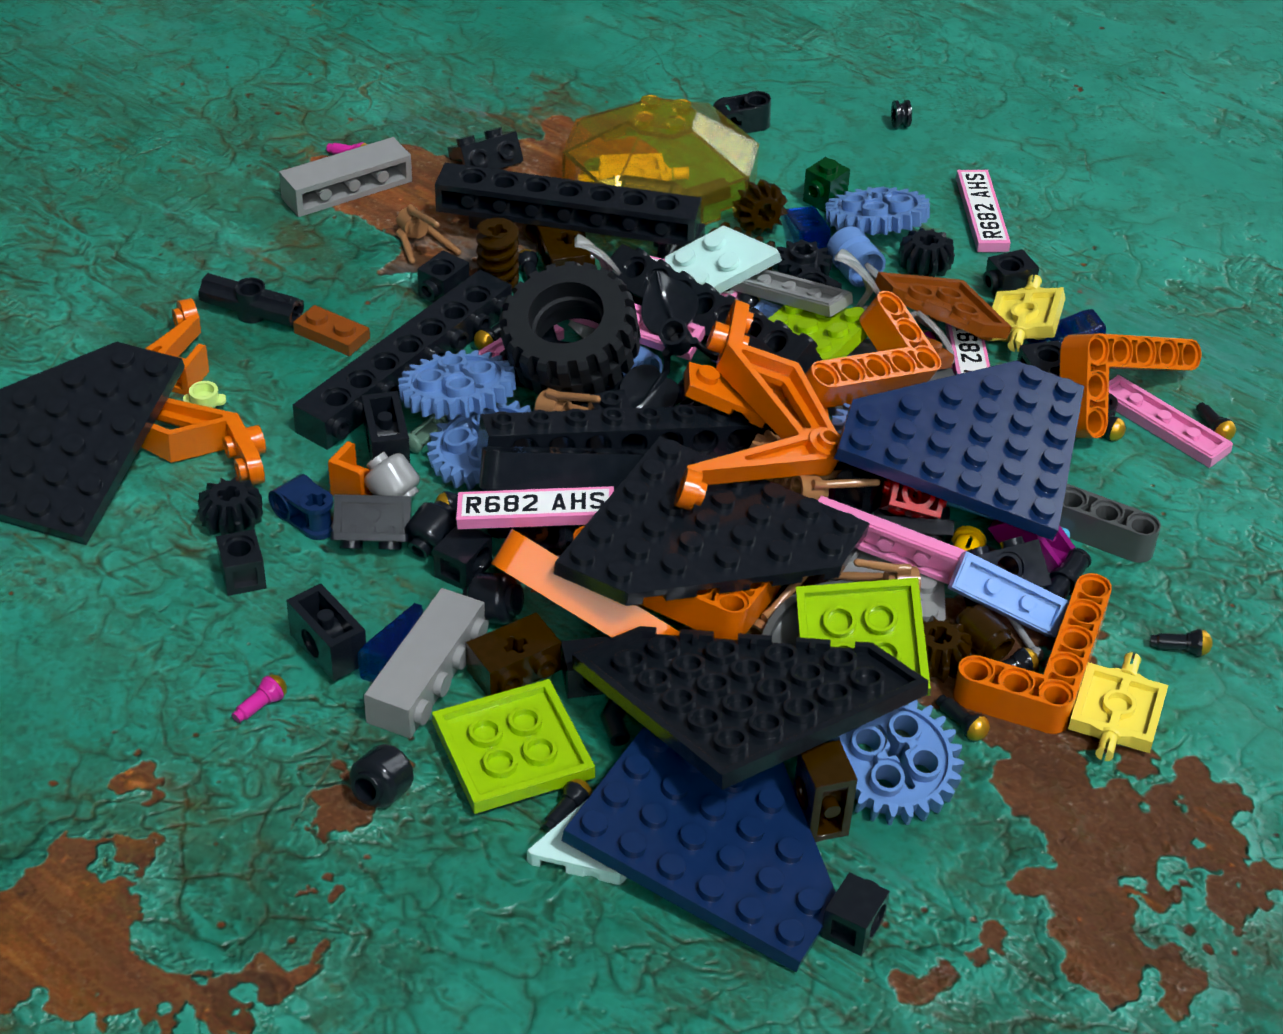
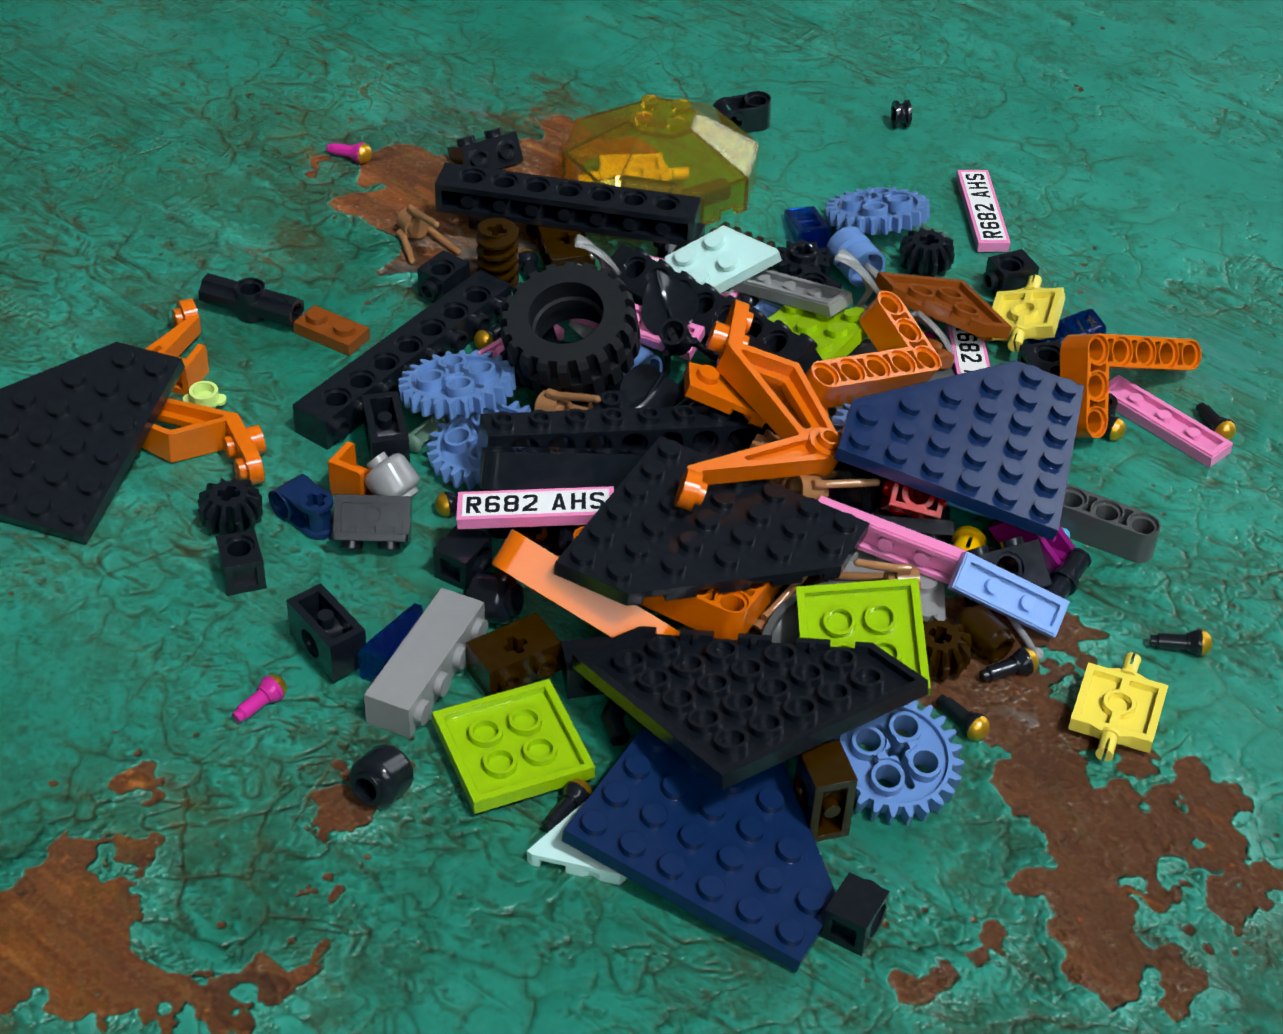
light grey brick [279,137,412,217] -> none
black head [404,501,457,559] -> none
dark brown gear [732,179,788,236] -> none
dark green brick [803,157,850,213] -> none
orange beam [953,573,1112,734] -> none

